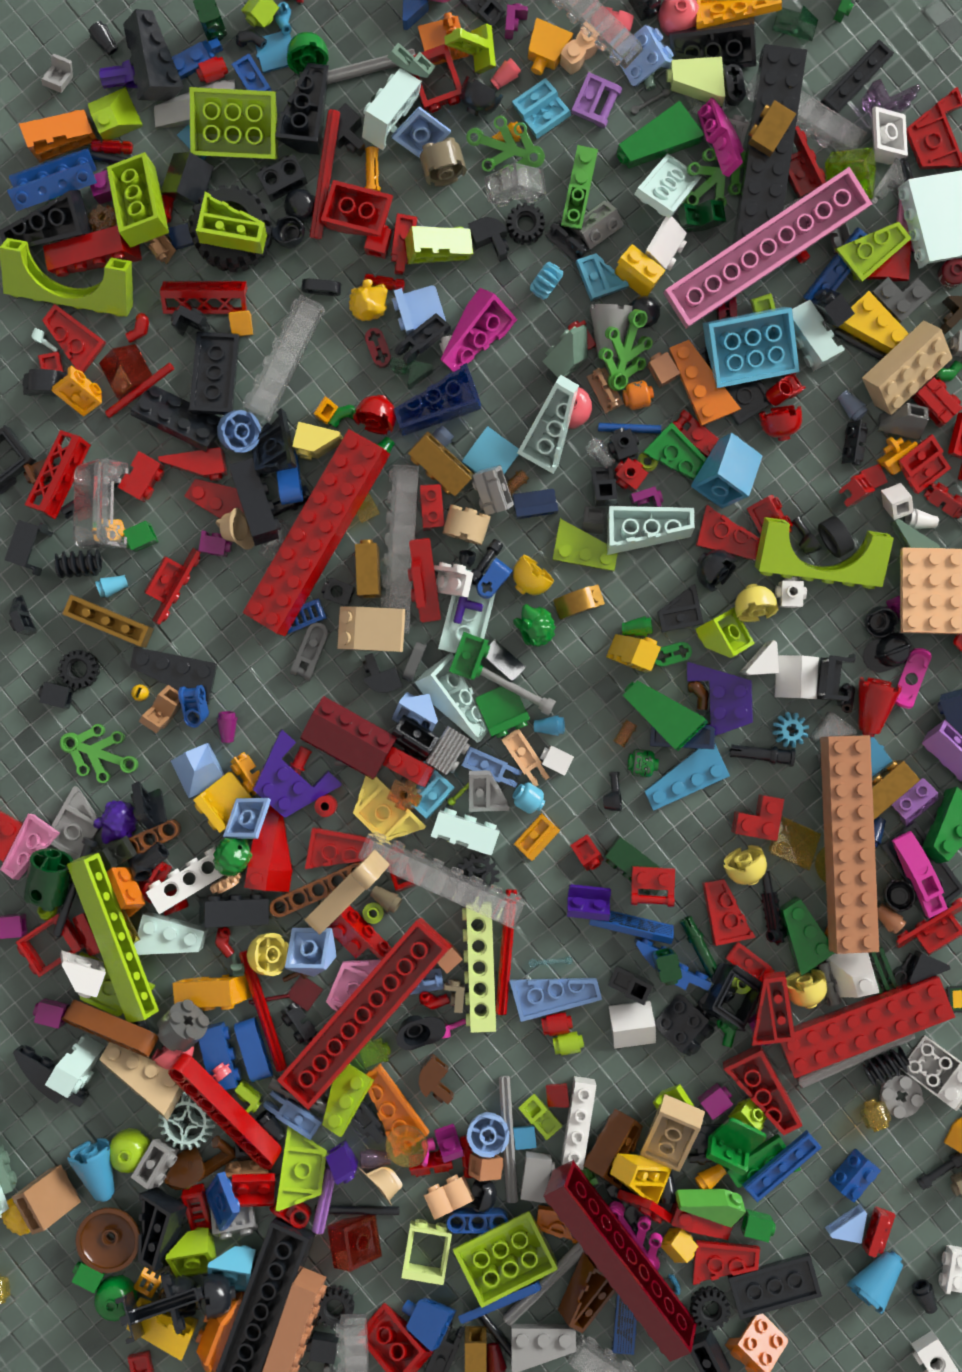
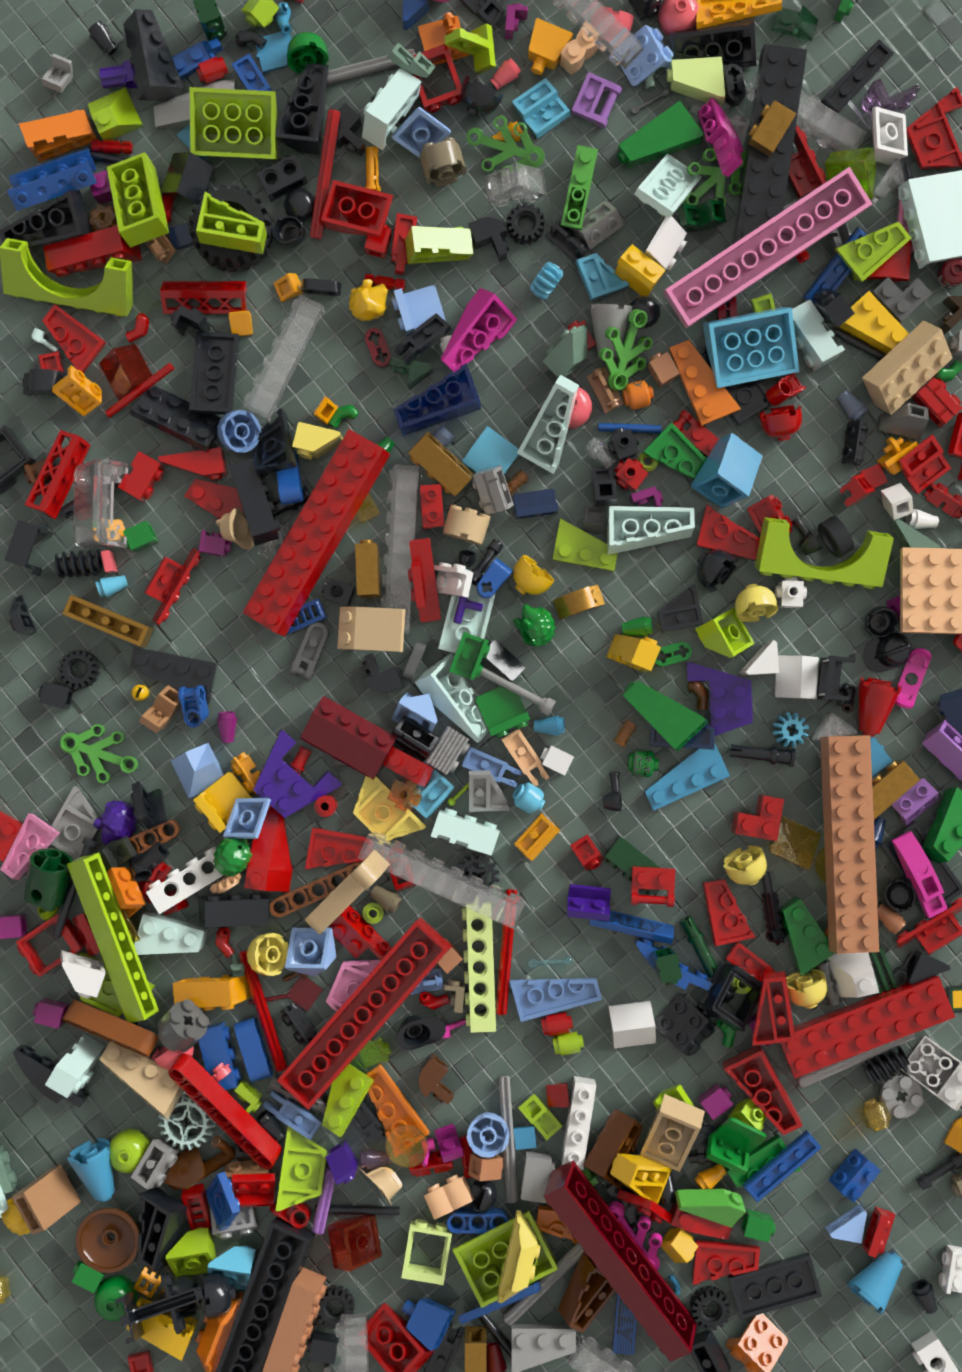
red cylinder [353,395,397,435] -> none
black brick [608,966,654,1005] -> none
none -> coral tile [101,550,118,574]
none -> light orange slope [273,273,304,302]
none -> light yellow wedge [497,1210,540,1303]

